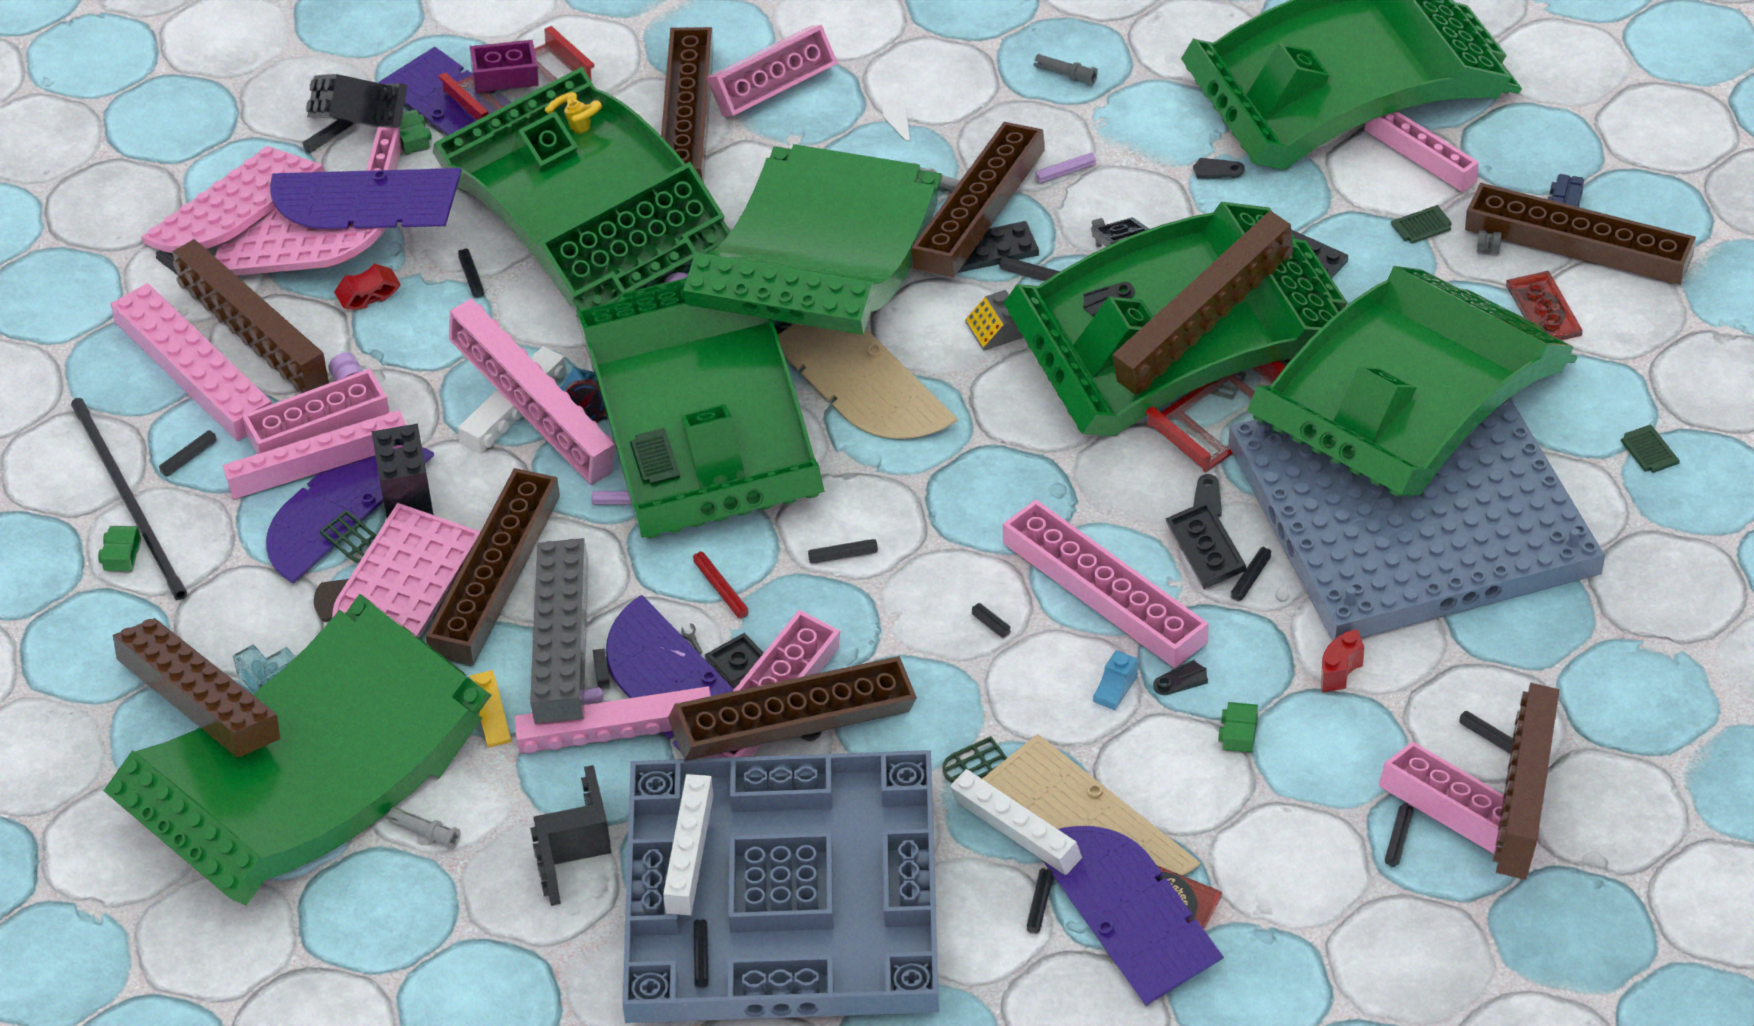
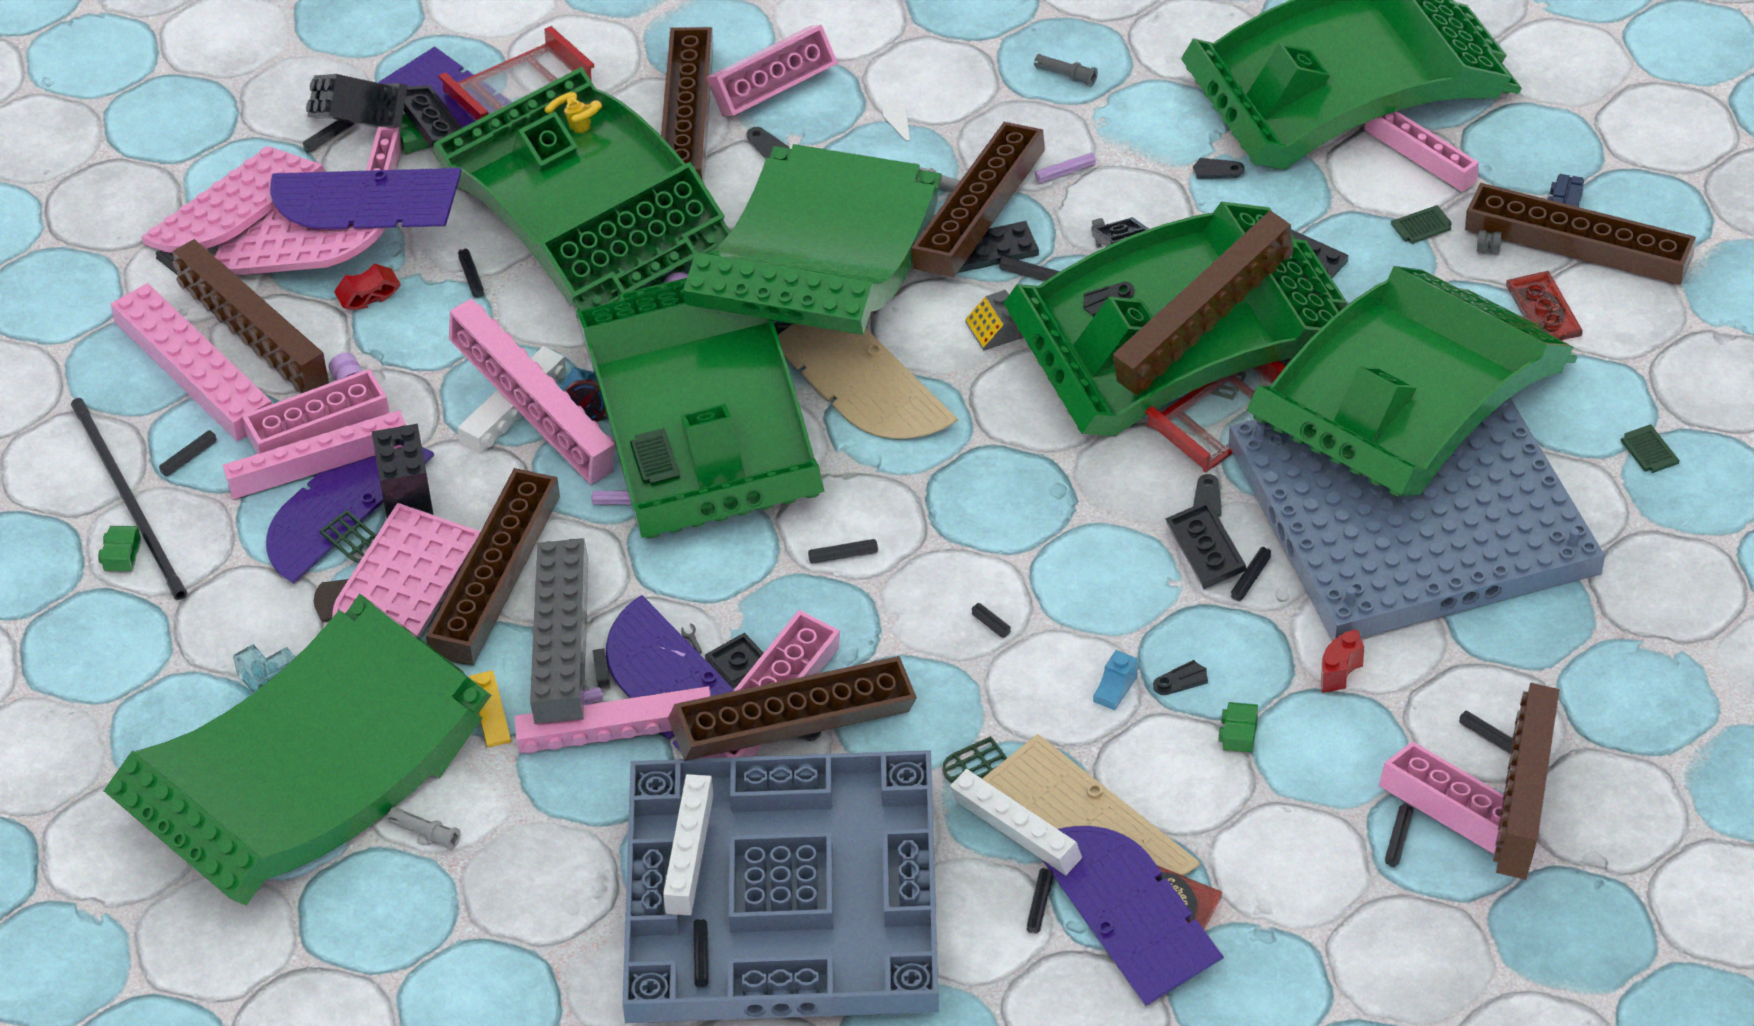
reddish brown brick [112,618,281,758] -> none
magenta brick [469,39,539,93] -> none
black bracket [530,765,611,906] -> none
red axle [693,551,749,618] -> none
bright pink brick [1003,499,1209,669] -> none
none -> black plate [403,85,462,147]
none -> black piece [746,127,790,159]

